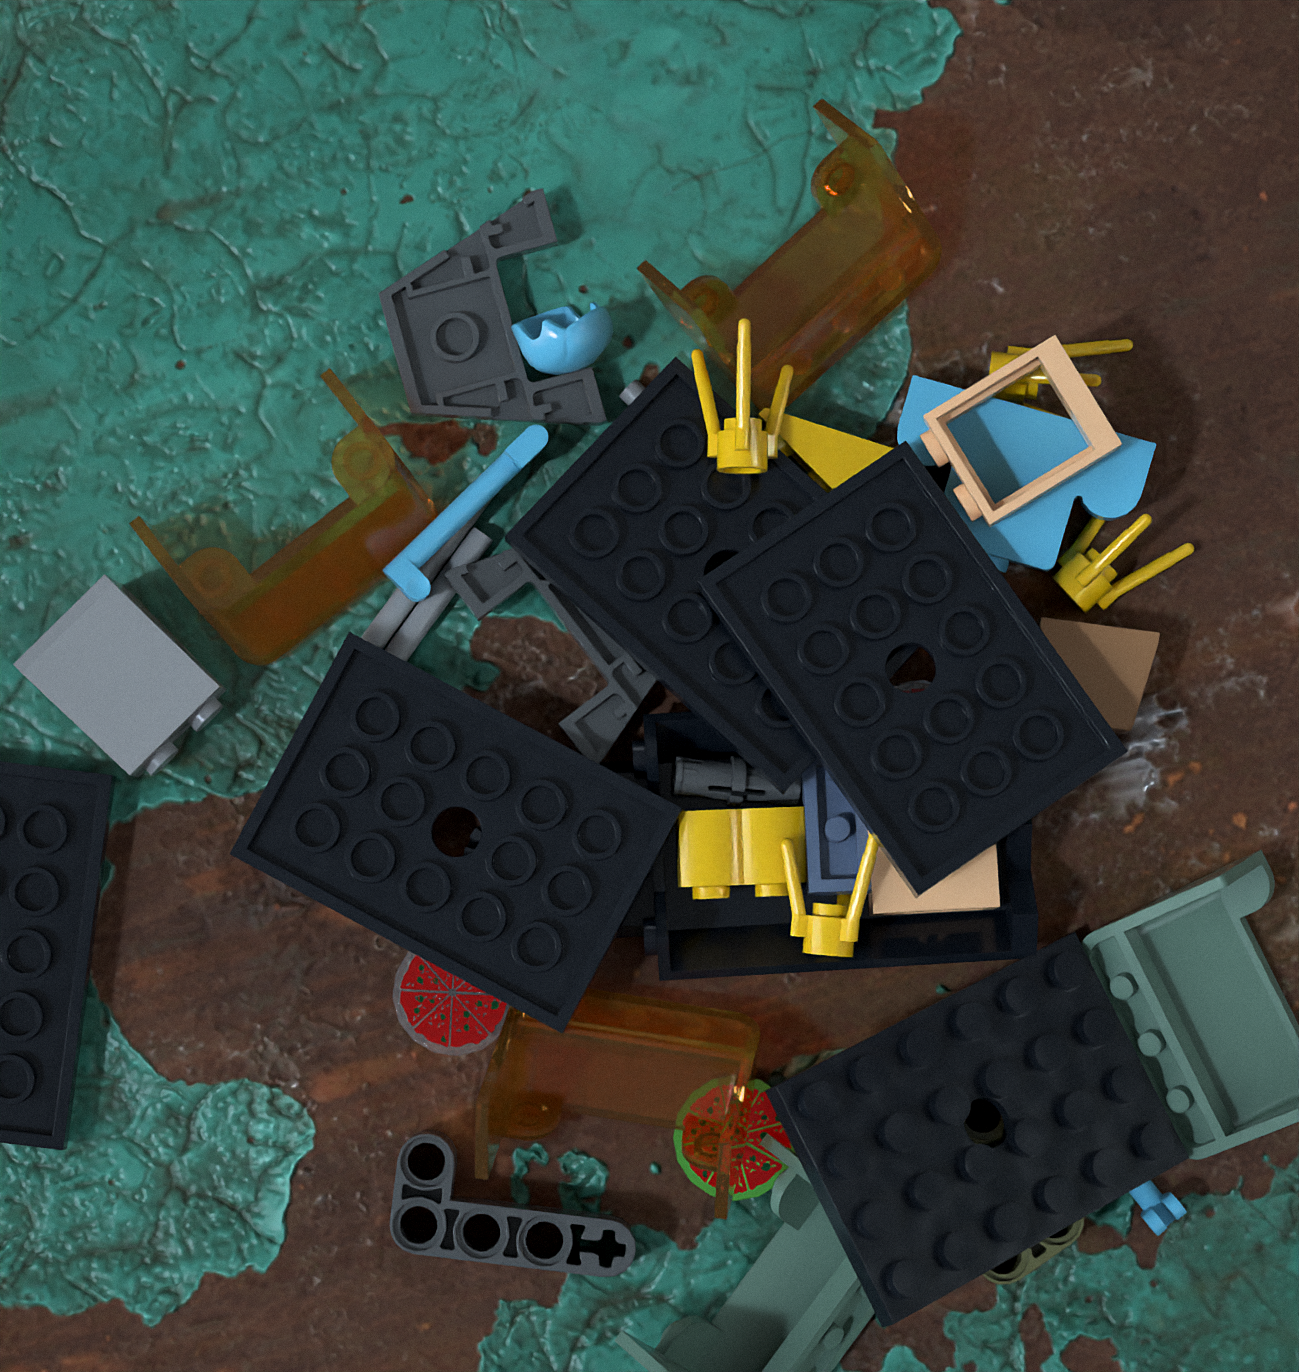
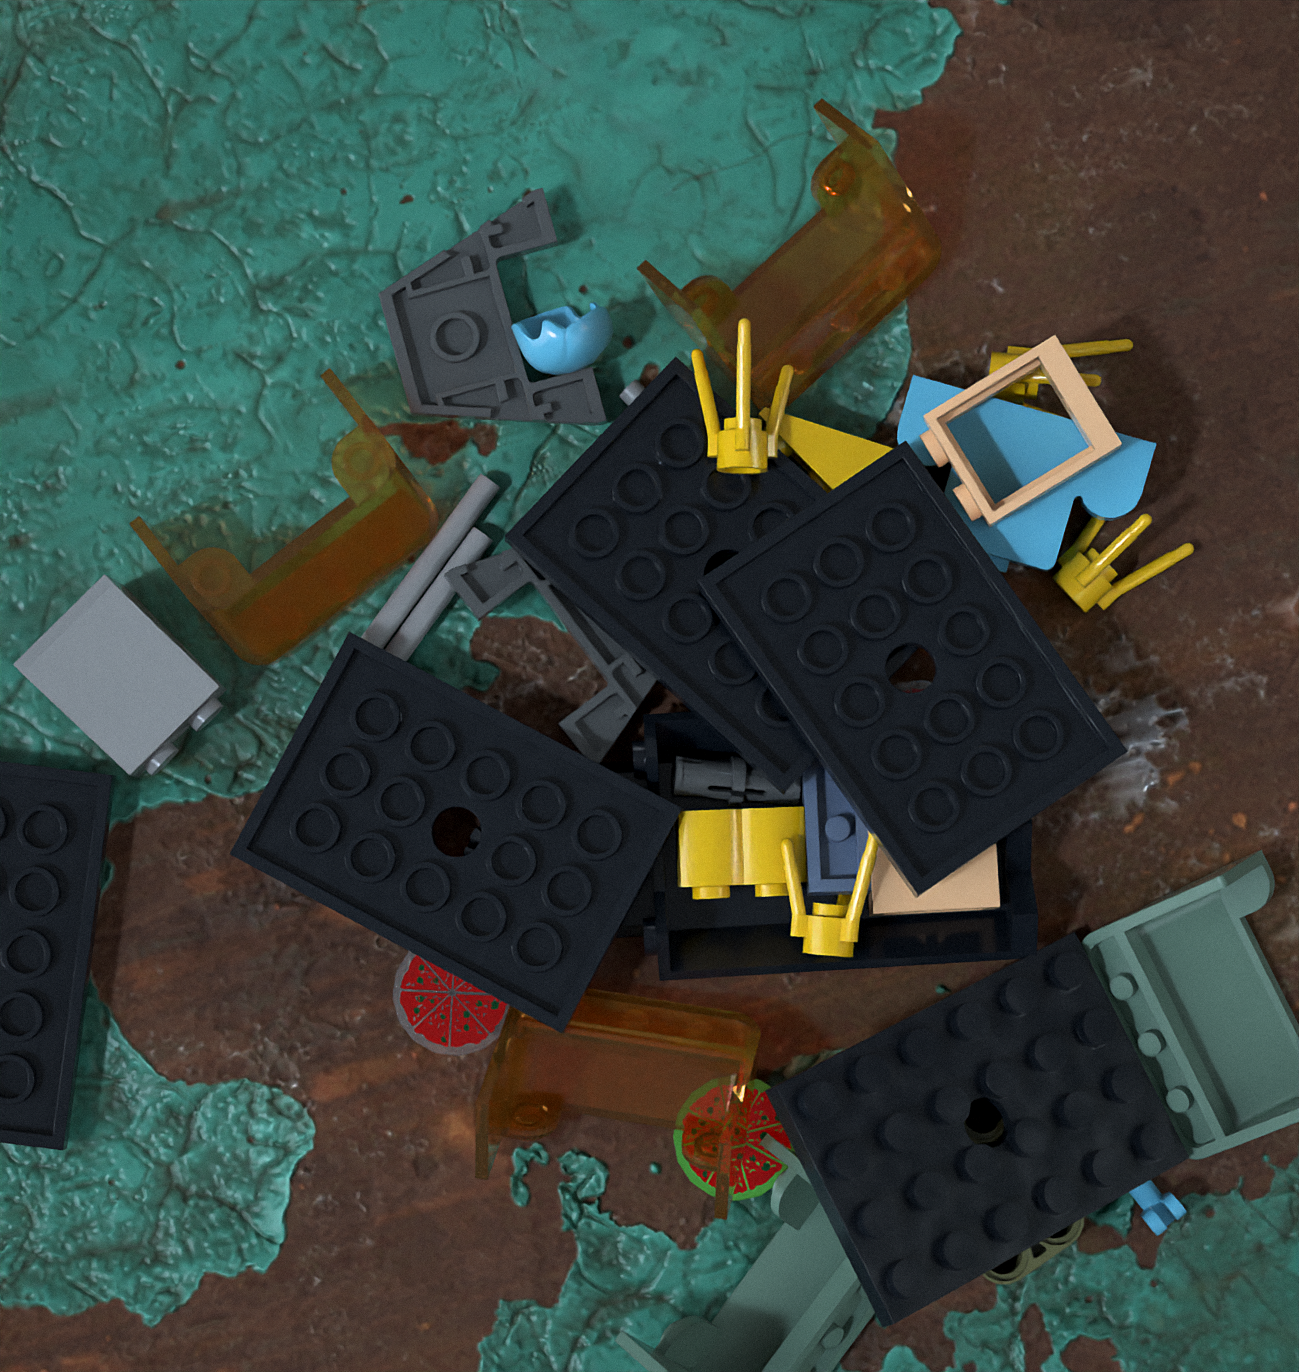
medium azure hinge [382,425,548,602] -> none
dark grey beam [390,1129,636,1277] -> none
medium nougat torso [1035,617,1160,733] -> none

